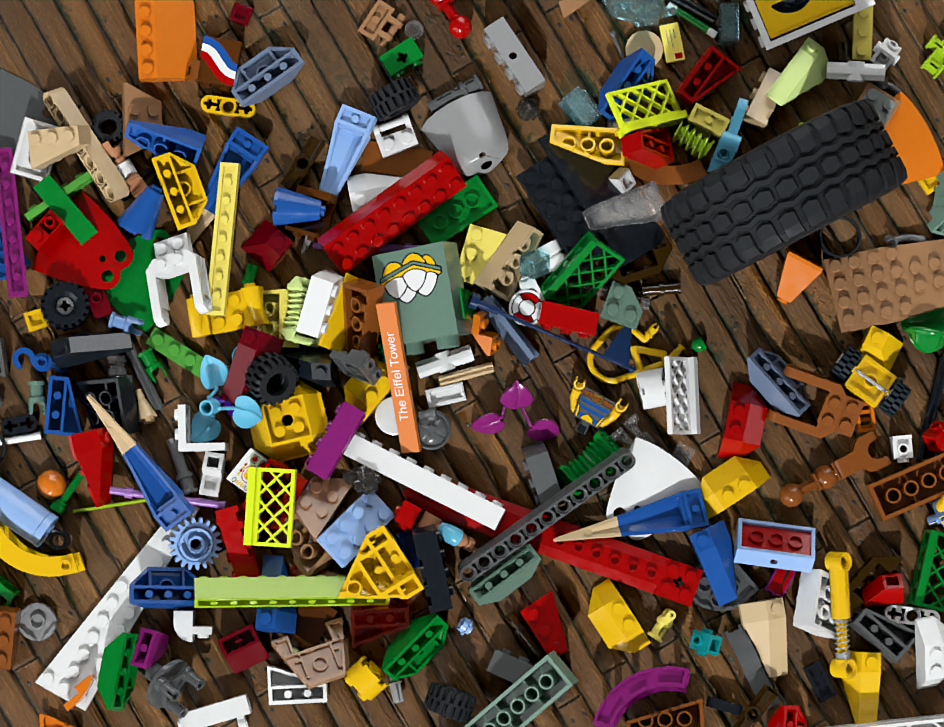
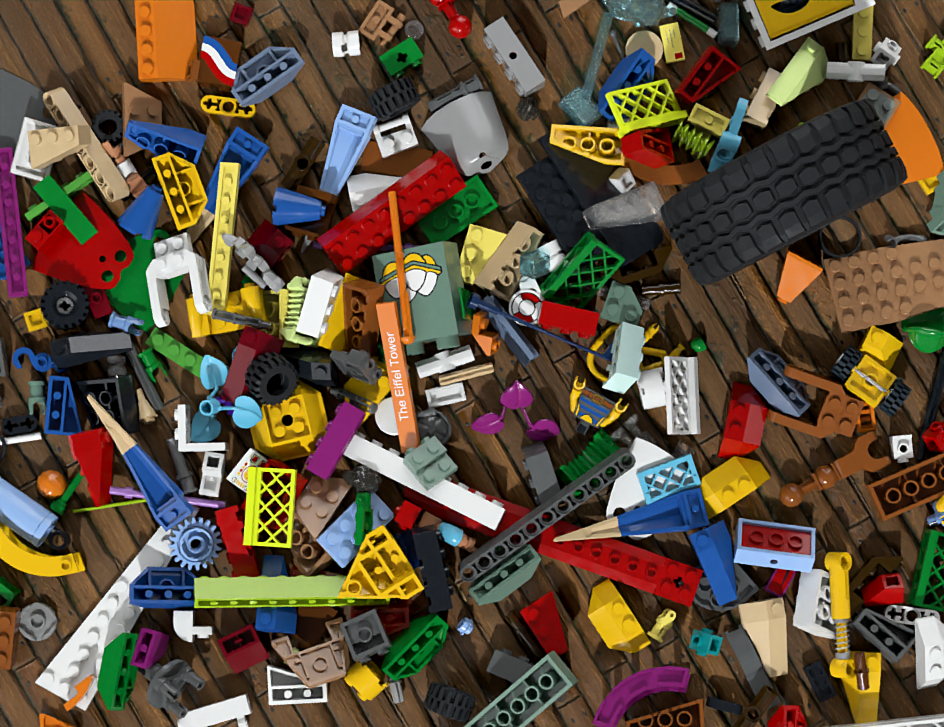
none -> dark grey piece [211,308,271,330]
none -> light grey shield [221,233,285,293]
none -> dark grey piece [330,387,378,414]
none -> white wheel [332,30,361,57]
none -> dark grey plate [339,609,392,663]
none -> green hinge [354,493,373,547]
none -> orange bar [388,191,415,345]
none -> sand green plate [403,435,458,491]
none -> clear light blue axle [581,12,613,100]
none -> light aqua wedge [602,322,646,394]
none -> medium azure window [636,453,701,505]
none -> reddish brown axle [853,651,870,691]

